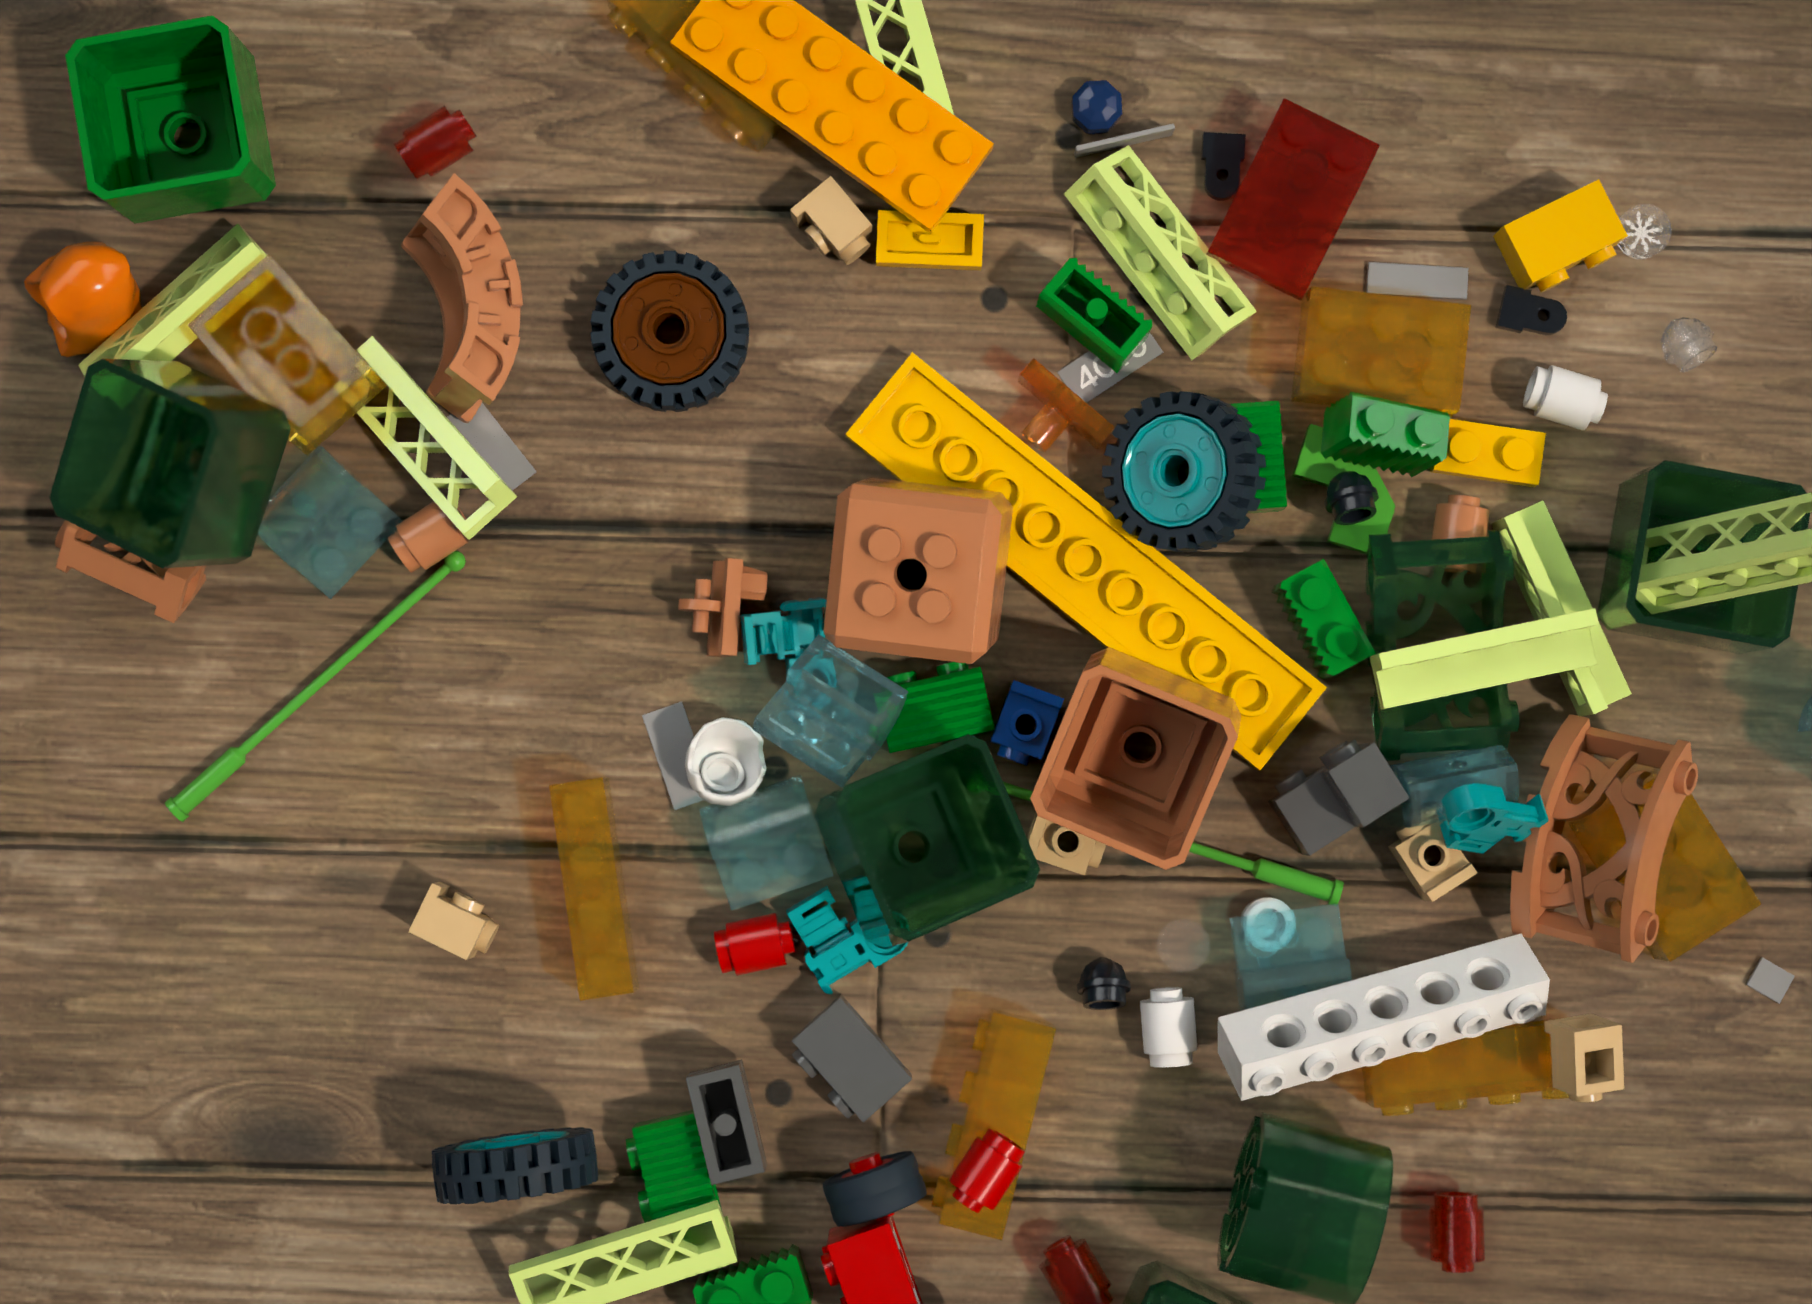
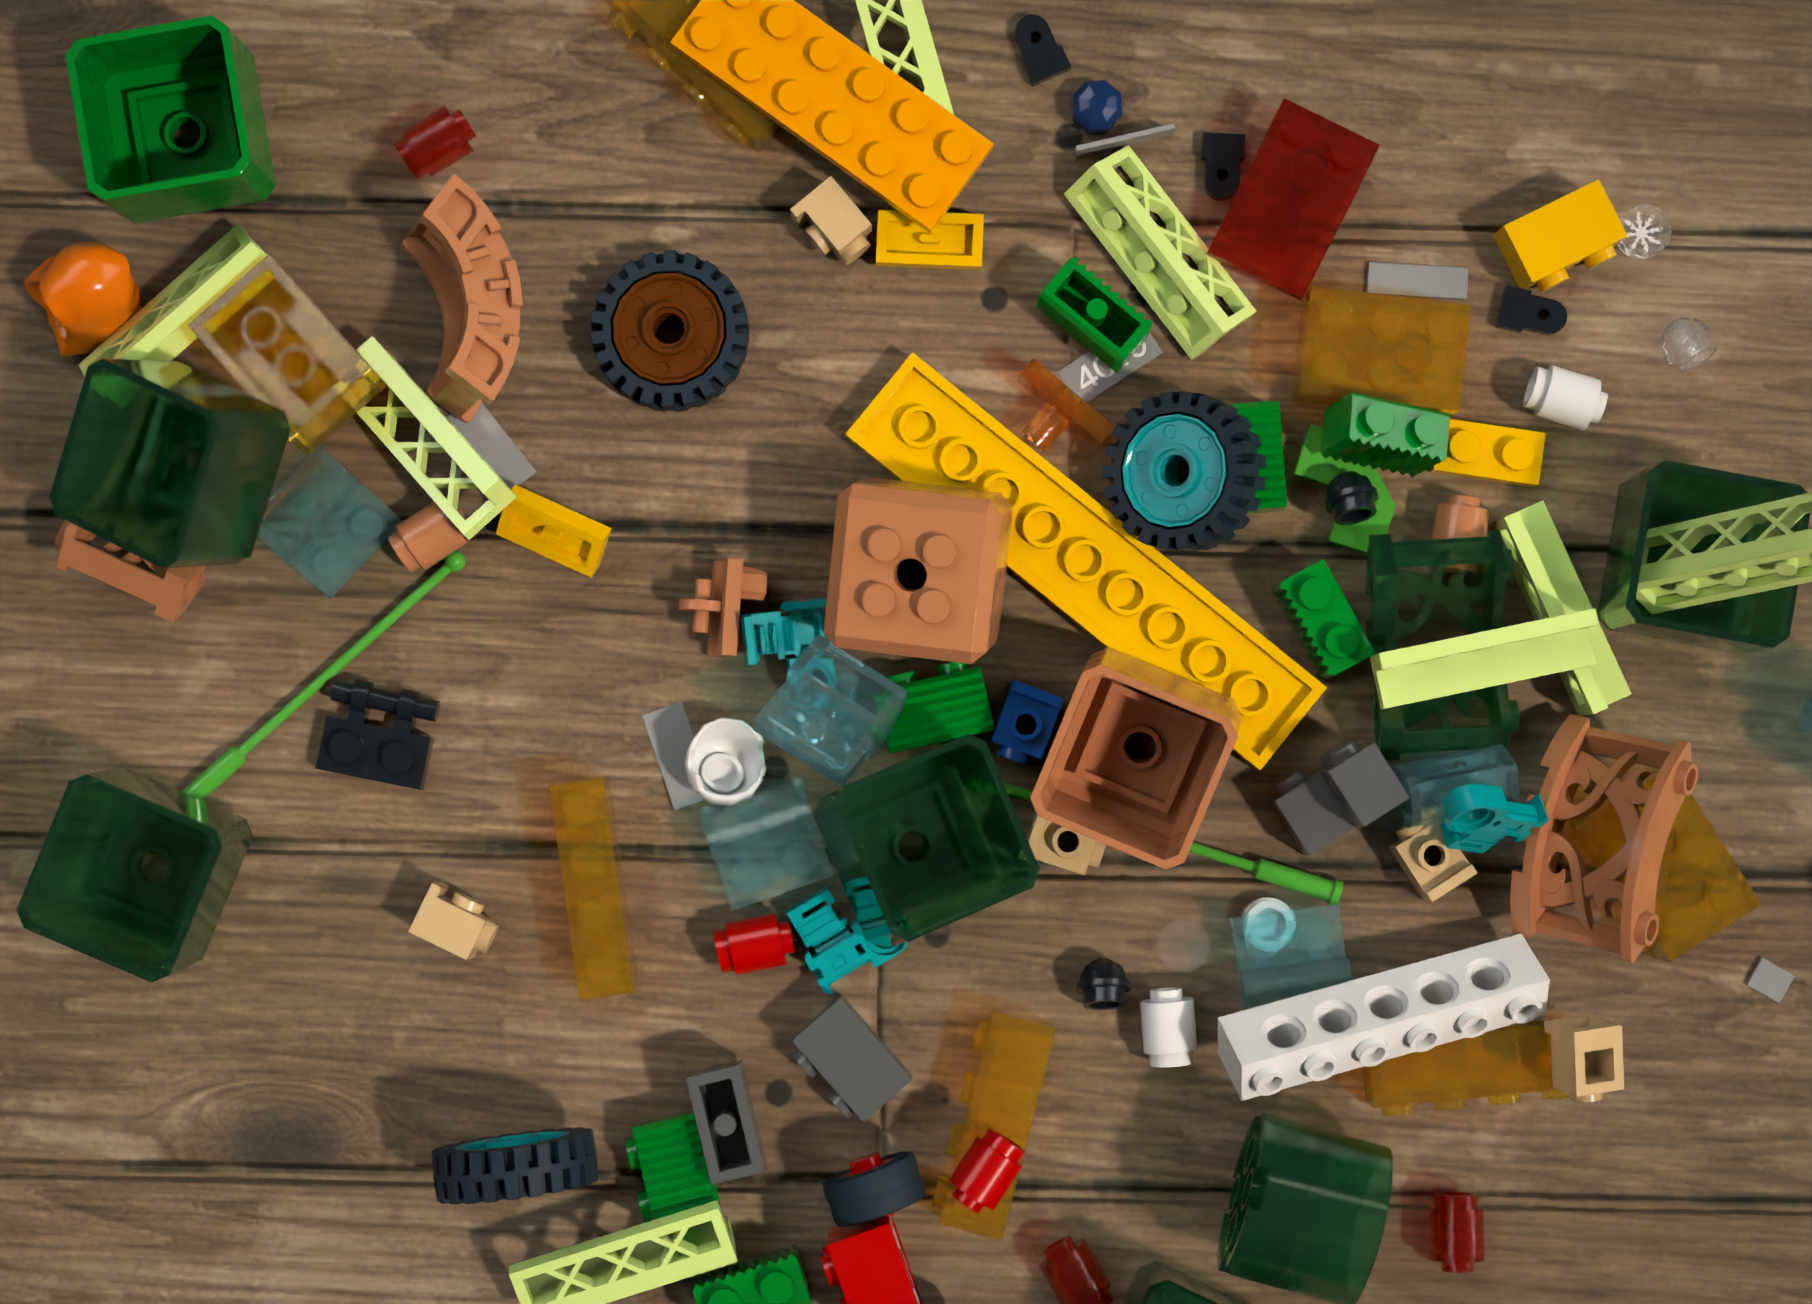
none -> clear green plate [17,767,253,982]
none -> black plate [315,679,440,790]
none -> yellow plate [496,484,612,578]
none -> black piece [1015,14,1071,87]

